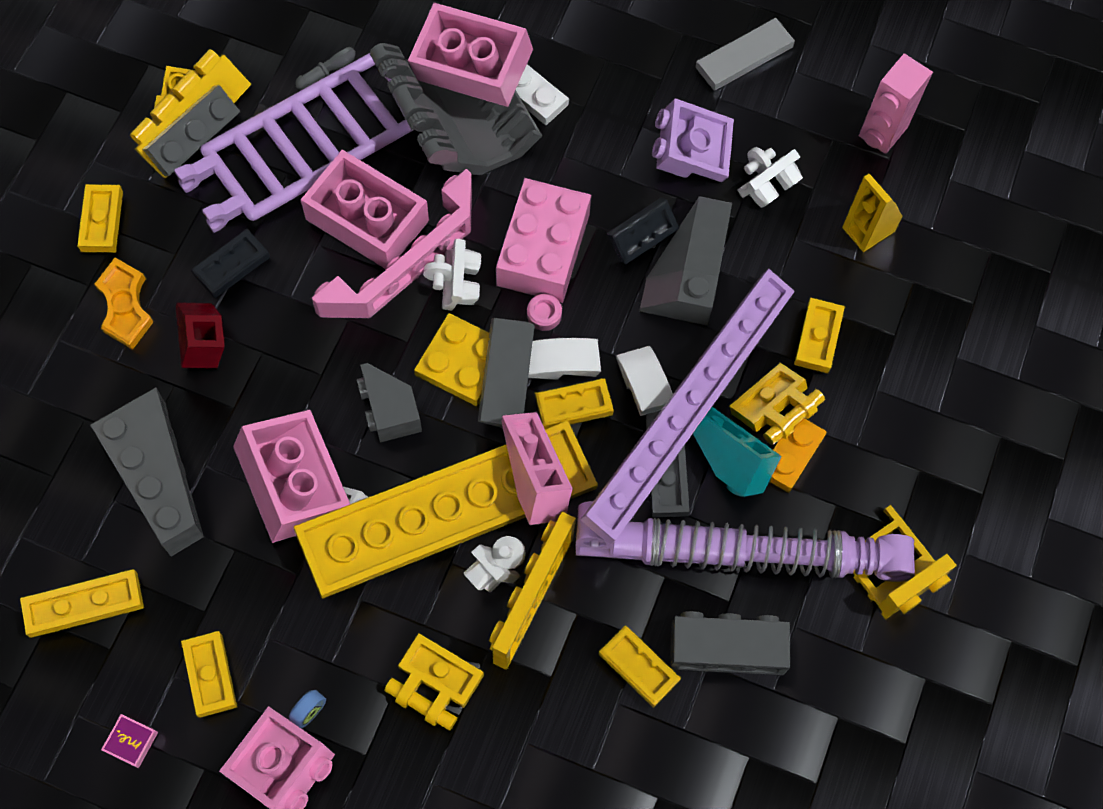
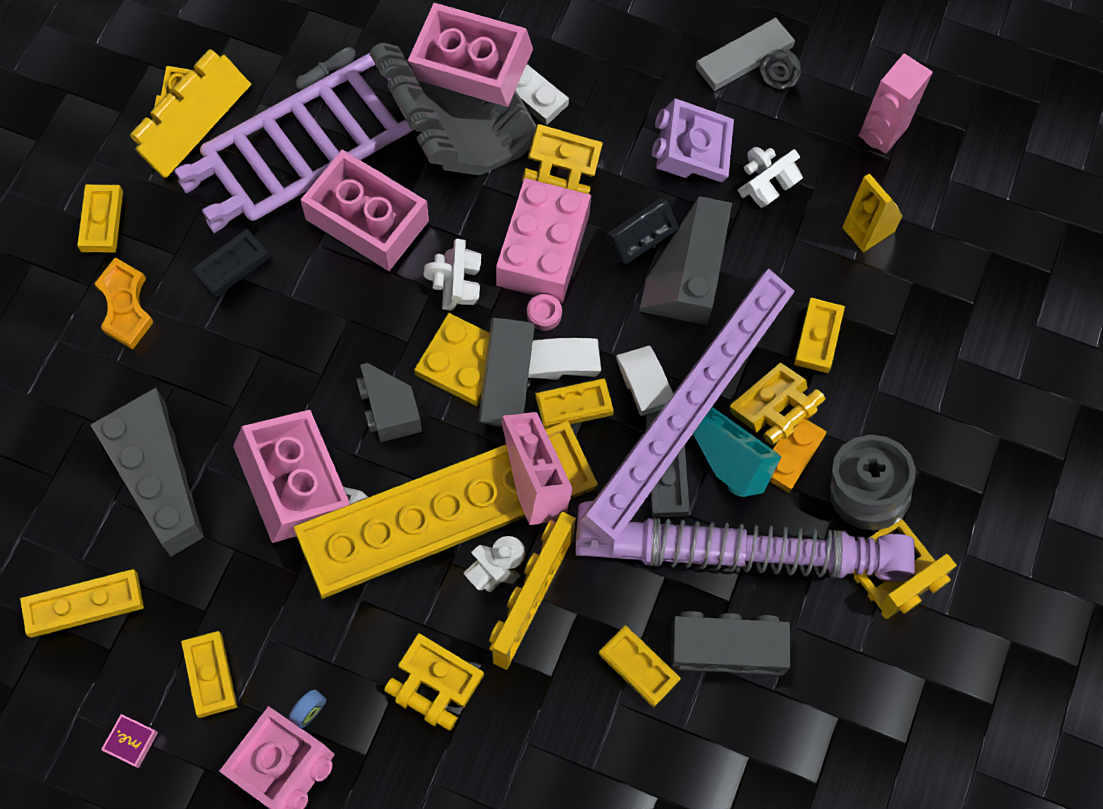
dark grey plate [142,85,240,176] -> none
dark red slope [176,303,225,368] -> none
bright pink slope [312,169,472,318] -> none
none -> yellow plate [522,124,603,194]
none -> dark grey plate [760,49,801,89]
none -> dark grey wheel [830,435,916,531]

